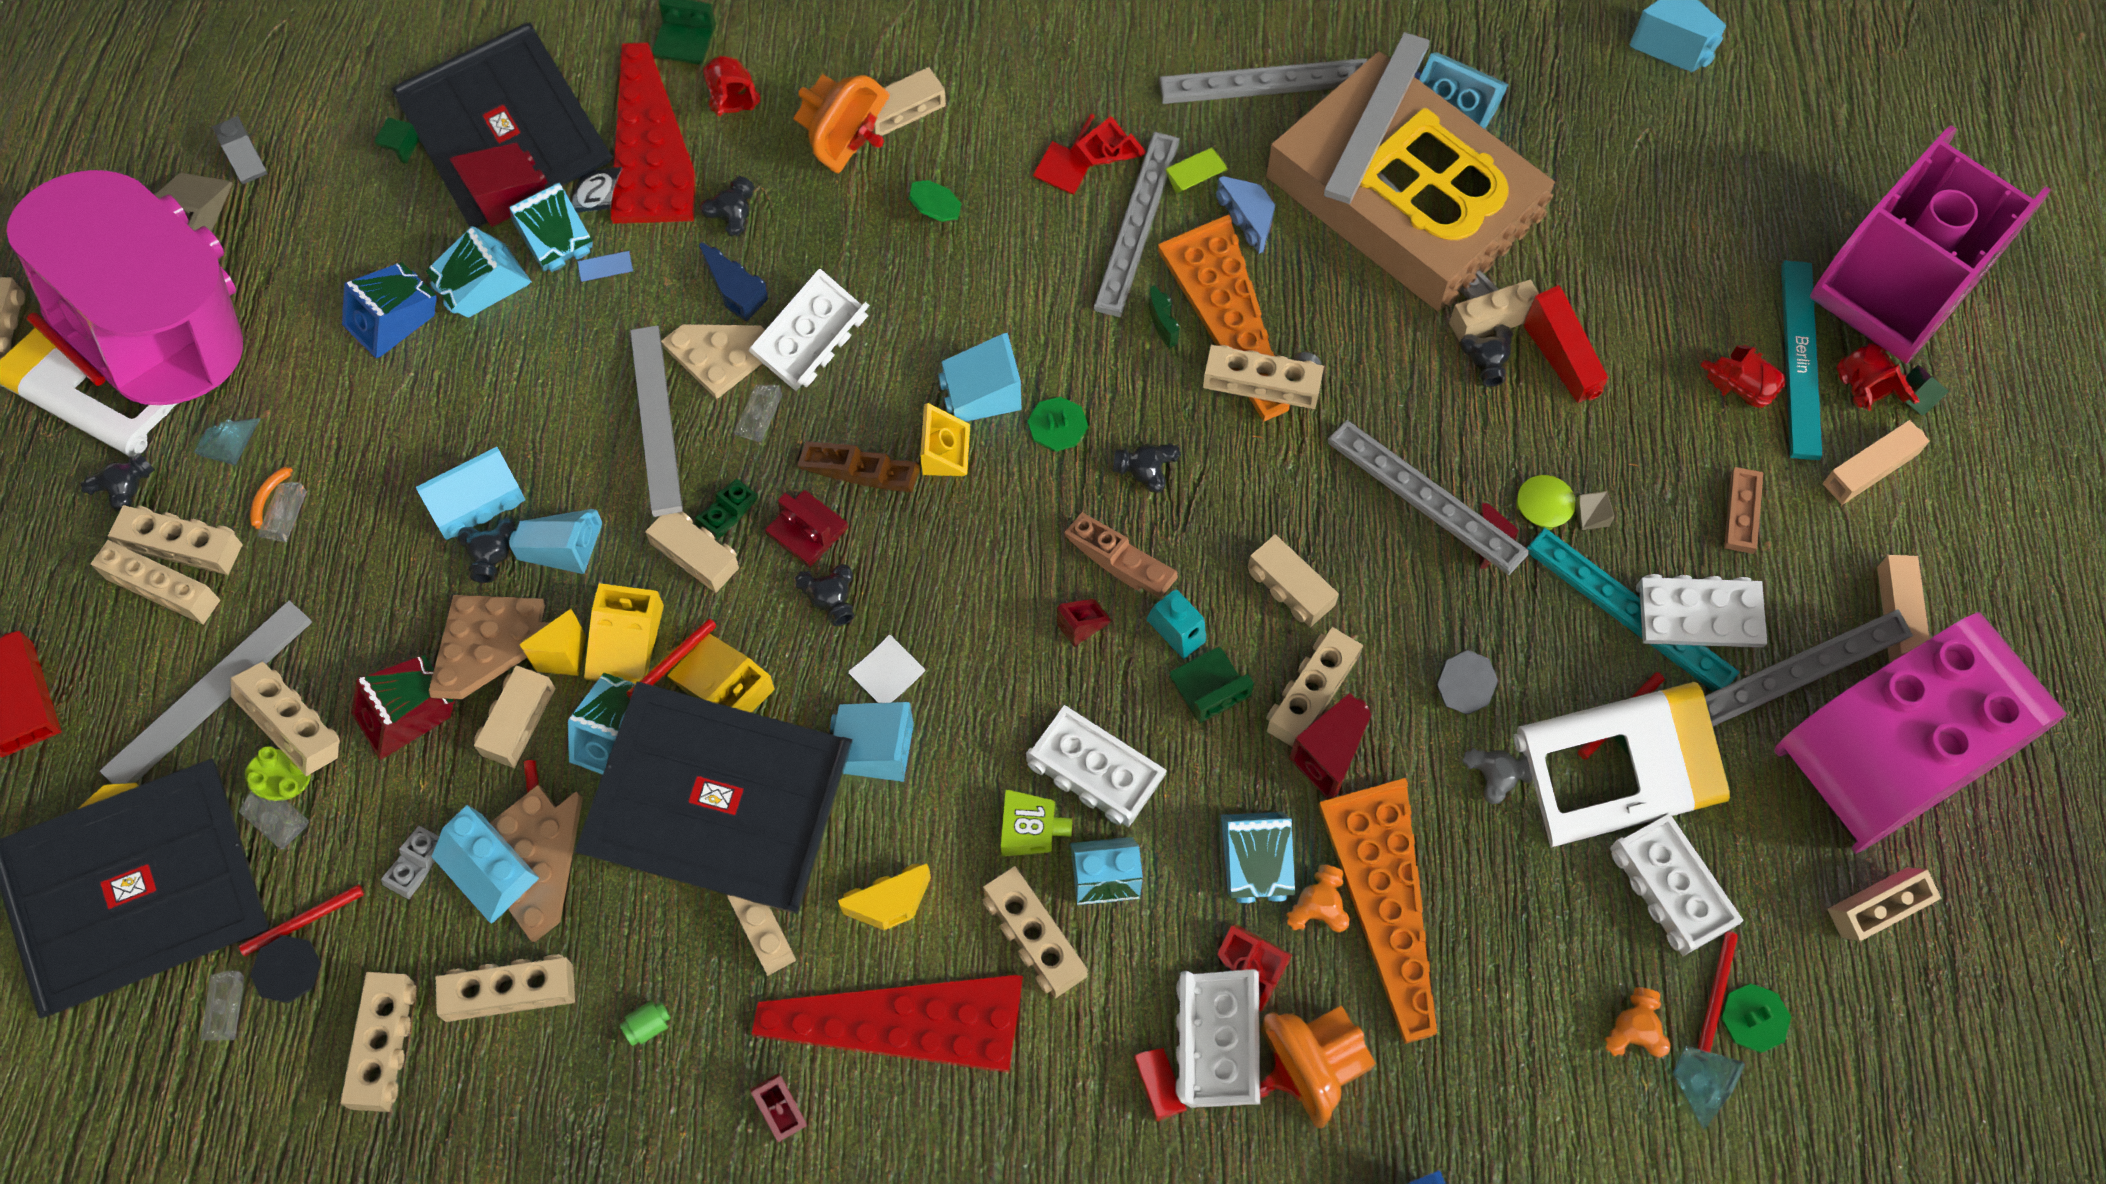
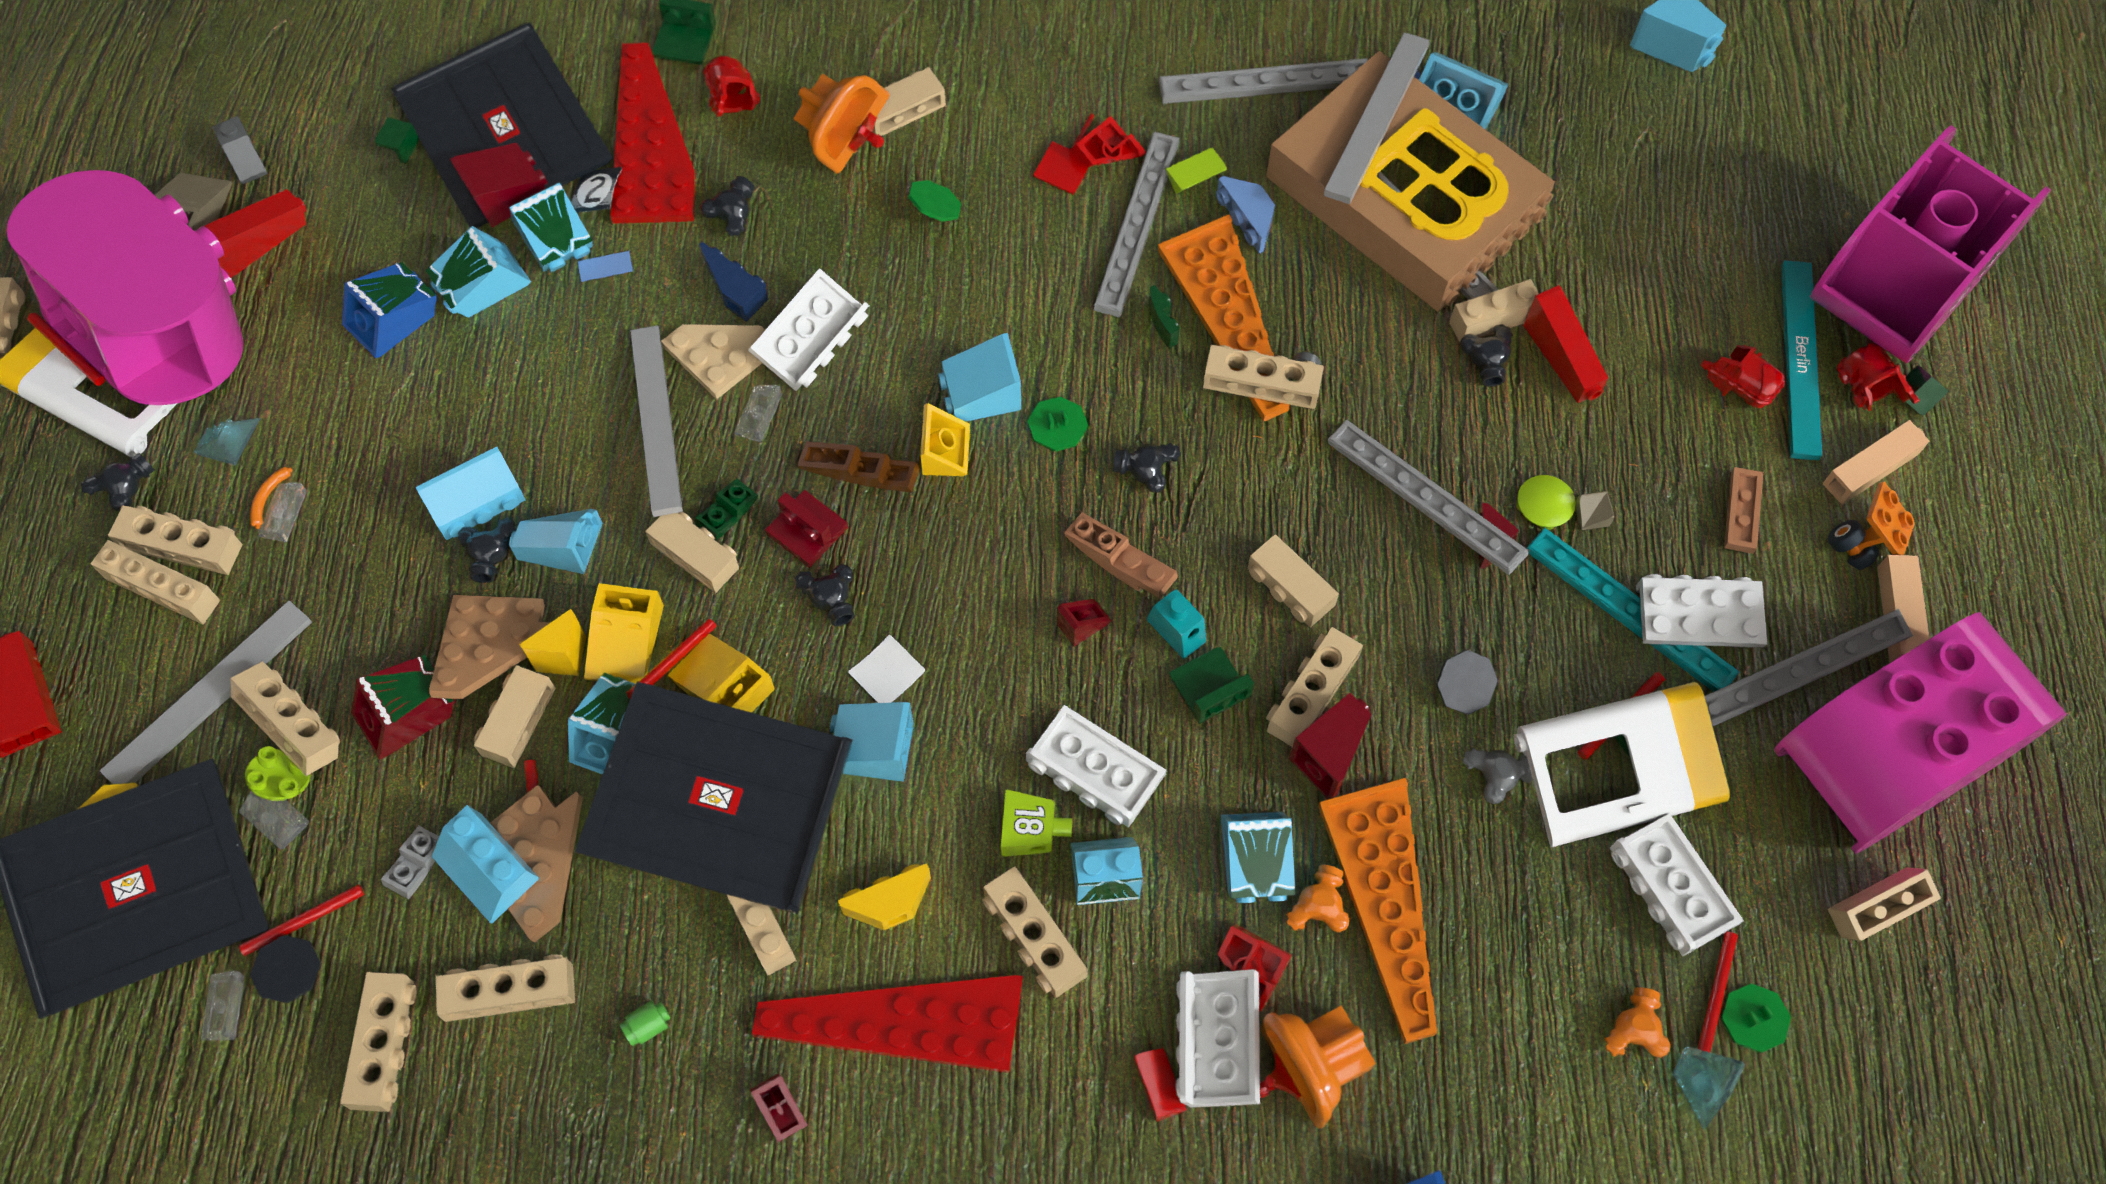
none -> red slope [205,189,306,278]
none -> orange plate [1827,482,1914,570]

